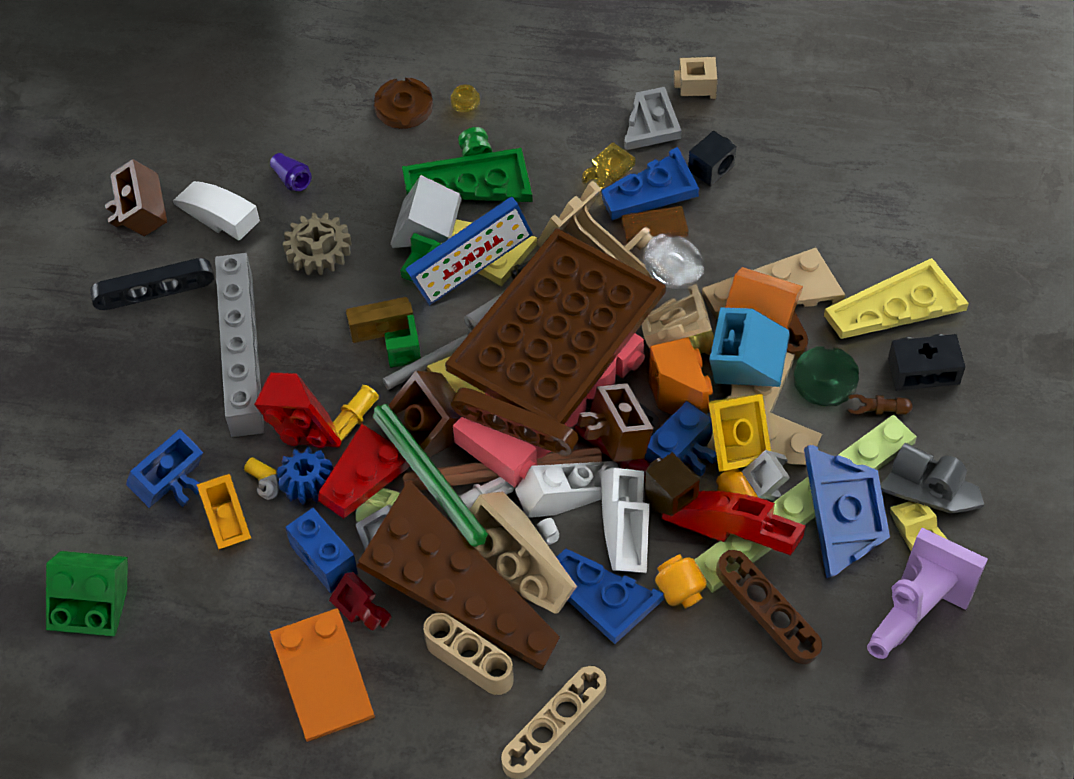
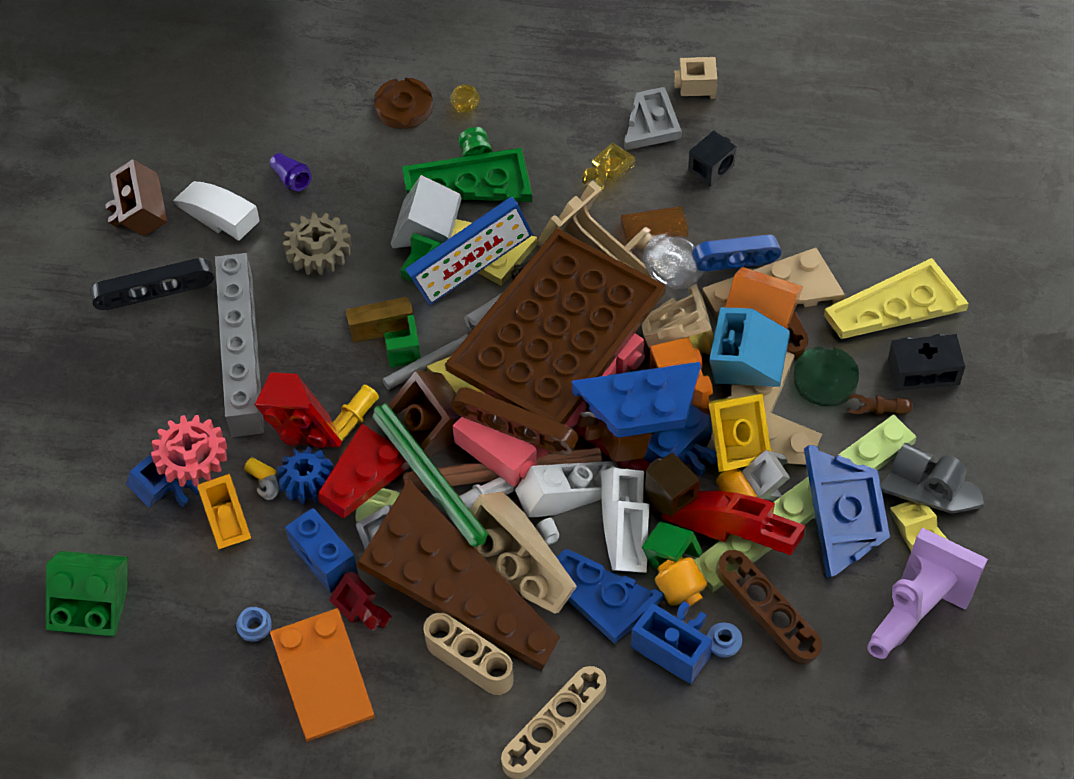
blue wing [601,146,699,220] -> none
none -> coral gear [151,415,227,487]
none -> medium blue plate [236,607,272,642]
none -> blue wing [571,362,701,438]
none -> blue brick [631,601,712,685]
none -> green panel [642,522,703,570]
none -> blue beam [692,235,782,271]
none -> medium blue plate [707,622,742,658]

